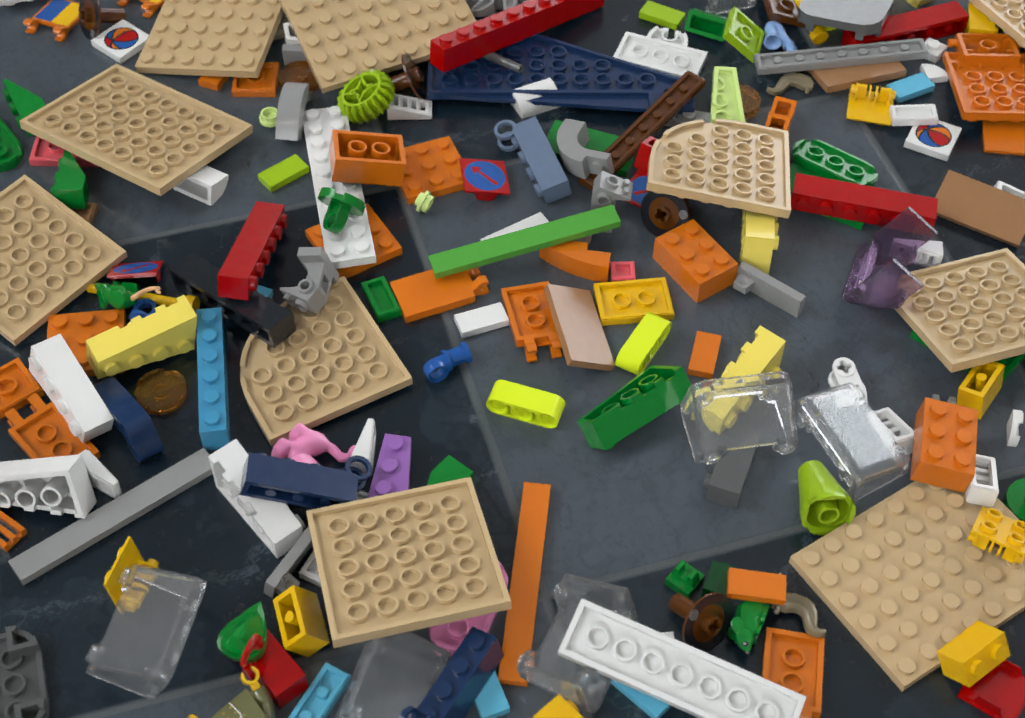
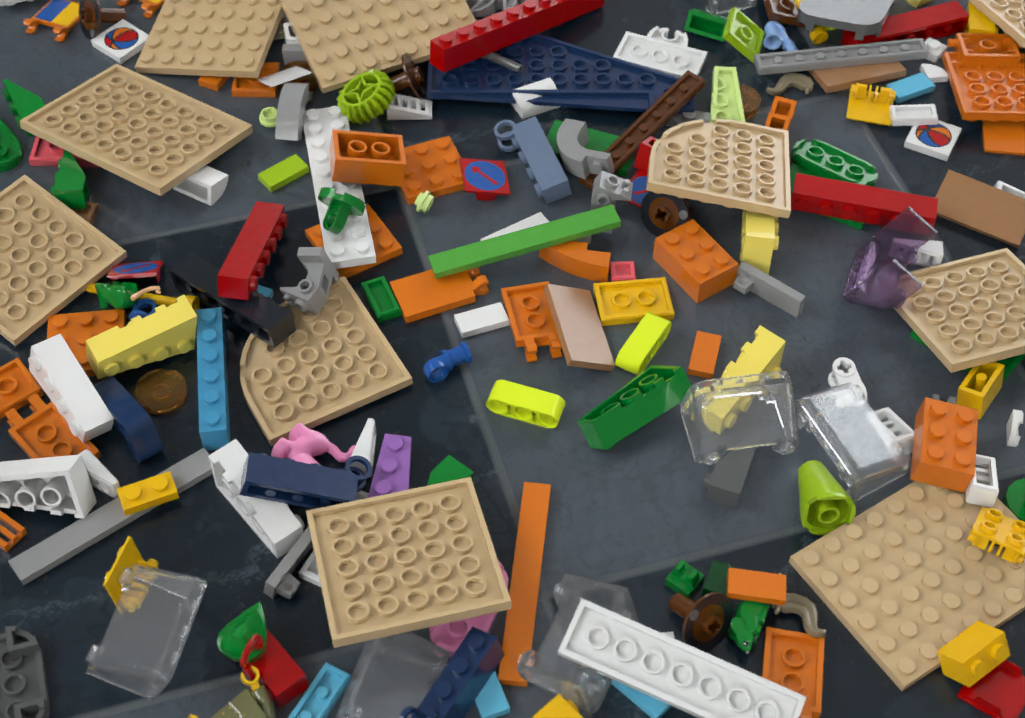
yellow brick [273,585,330,657] -> none
lime tile [639,0,686,30] -> none
none -> yellow plate [117,471,179,516]
none -> white sticker [257,66,312,87]

